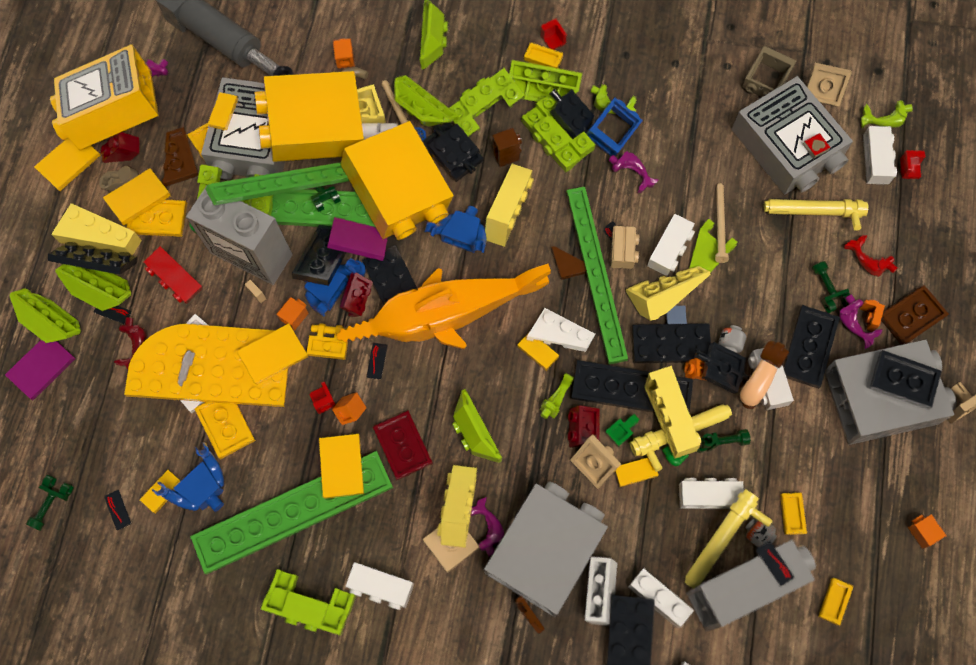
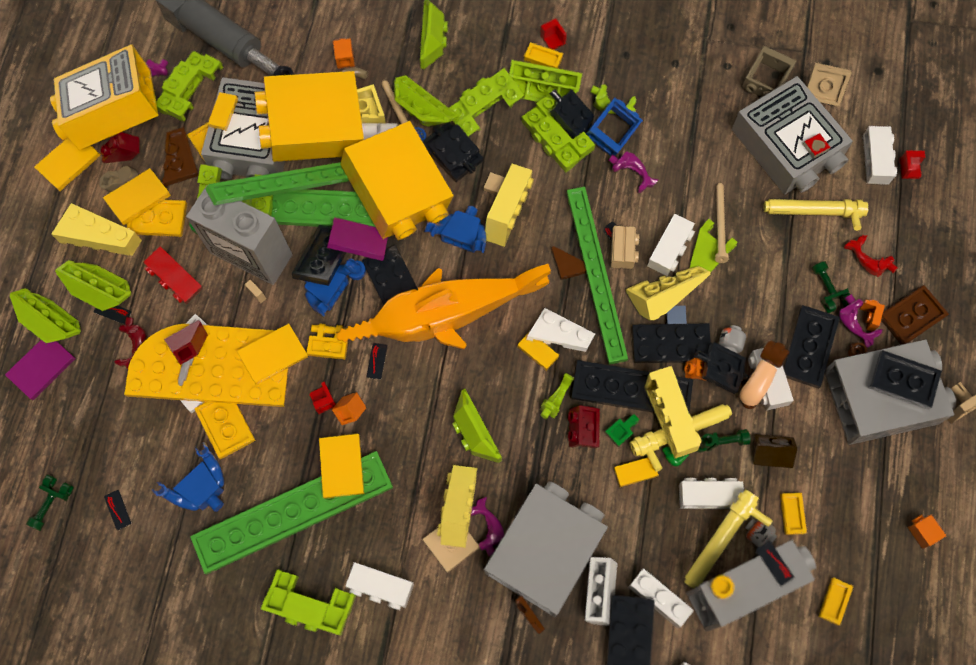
black plate [48,242,137,275] -> none
yellow tile [140,470,181,514] -> none
orange brick [276,297,309,331] -> none
dark green bar [309,166,341,212] -> none
dark red bracket [340,273,373,317] -> none
dark red tile [373,411,433,481] -> none
reddish brown piece [492,128,522,167] -> none
tan tile [571,435,621,489] -> none
lime animal [860,101,913,128] -> none
none -> lime bracket [156,51,223,122]
none -> dark red slope [164,320,208,365]
none -> tan tile [484,172,505,195]
none -> yellow tile [710,576,734,599]
none -> dark brown panel [753,434,798,468]
none -> reddish brown plate [848,343,868,357]

